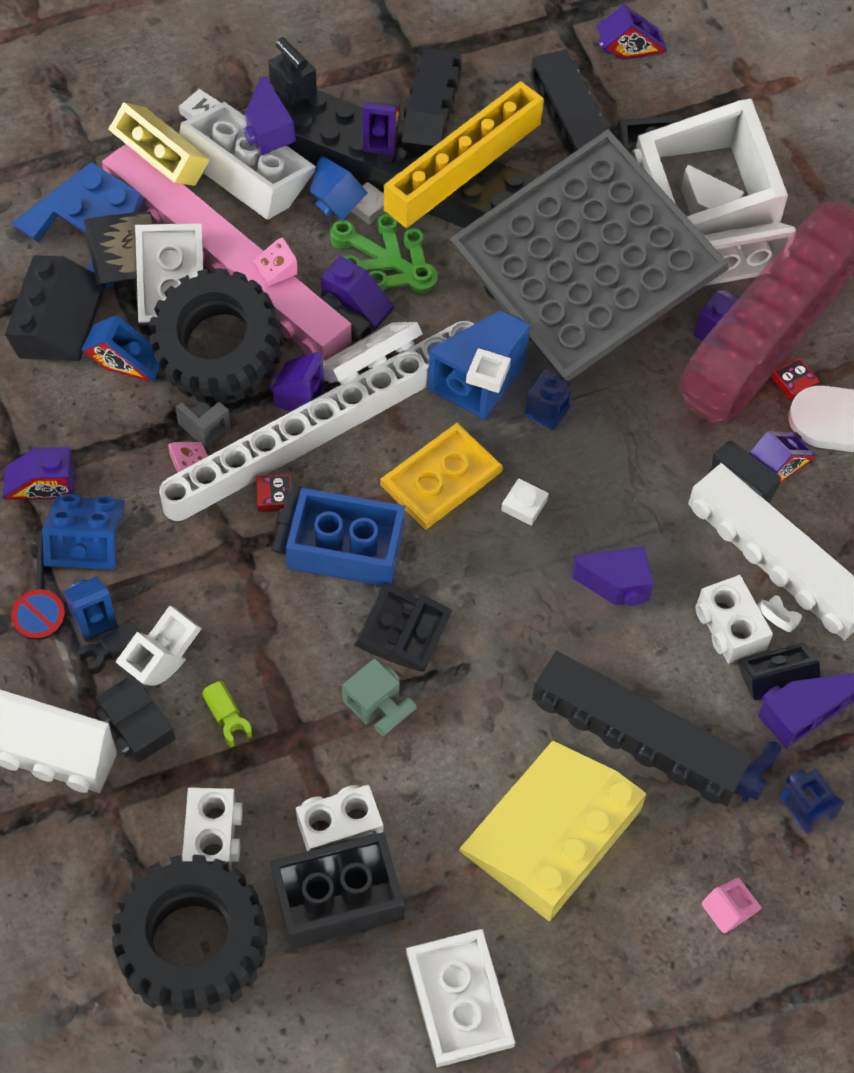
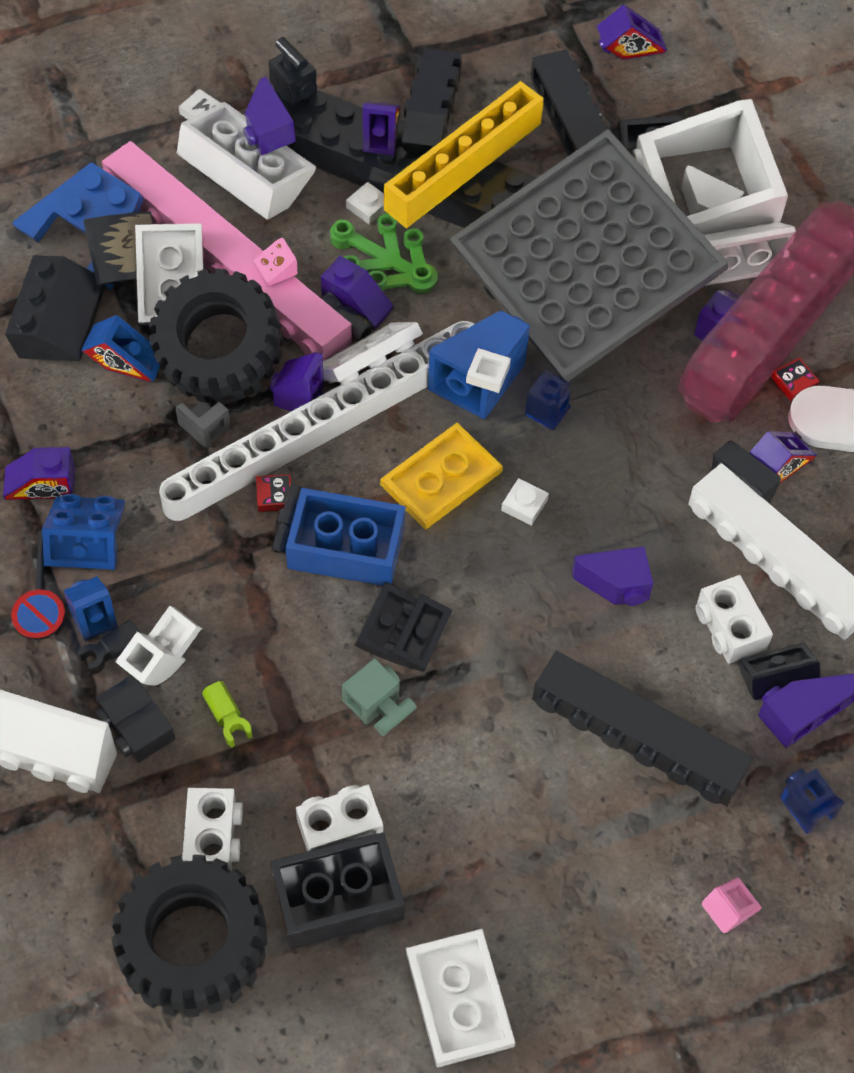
light yellow brick [108,102,210,186] -> none
bright pink slope [168,442,208,473] -> none
blue slope [310,156,368,220] -> none
light yellow slope [459,741,647,922] -> none
clear blue plate [735,741,781,804] -> none
white piece [757,595,802,632] -> none

